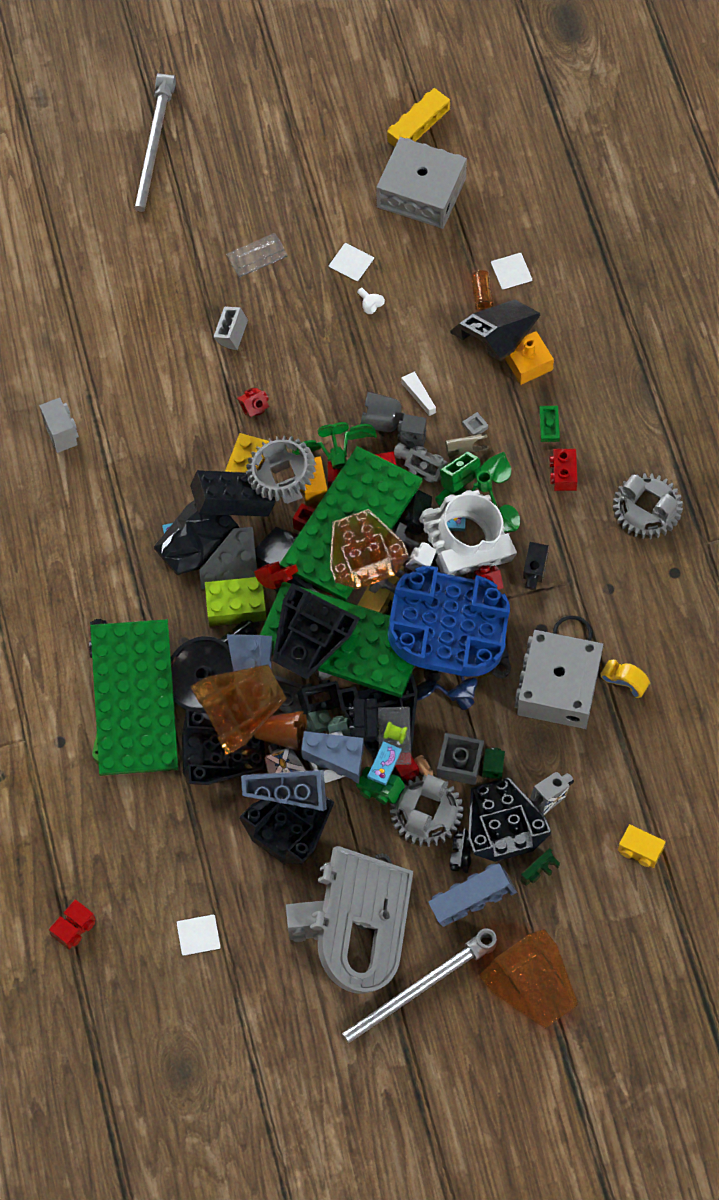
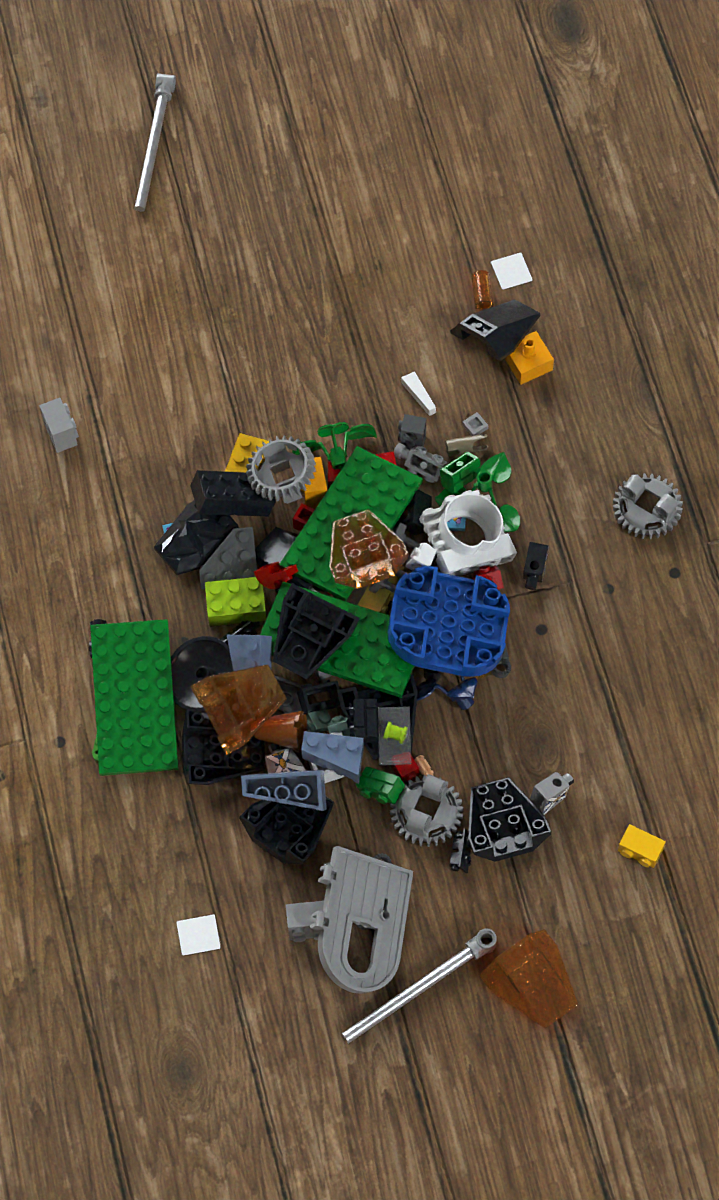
red piece [49,899,96,950] -> none
light grey brick [214,307,248,350] -> none
clear piece [226,233,288,278] -> none
red brick [237,388,269,417] -> none
white sticker [329,243,374,281] -> none
white rock [357,288,385,314] -> none
dark grey cylinder [360,392,405,433] -> none
medium azure tile [367,741,402,786] -> none
light grey gear [376,137,467,229] -> none
yellow brick [387,88,450,147] -> none
sand blue wedge [428,863,517,927] -> none
dark grey brick [437,733,484,785] -> none
dark green brick [482,747,505,780] -> none
light grey gear [515,630,603,729] -> none
dark green plate [521,848,560,886] -> none
green plate [539,406,560,442] -> none
red brick [549,449,578,491] -> none
black piece [553,616,592,641] -> none
yellow animal [601,660,650,698] -> none

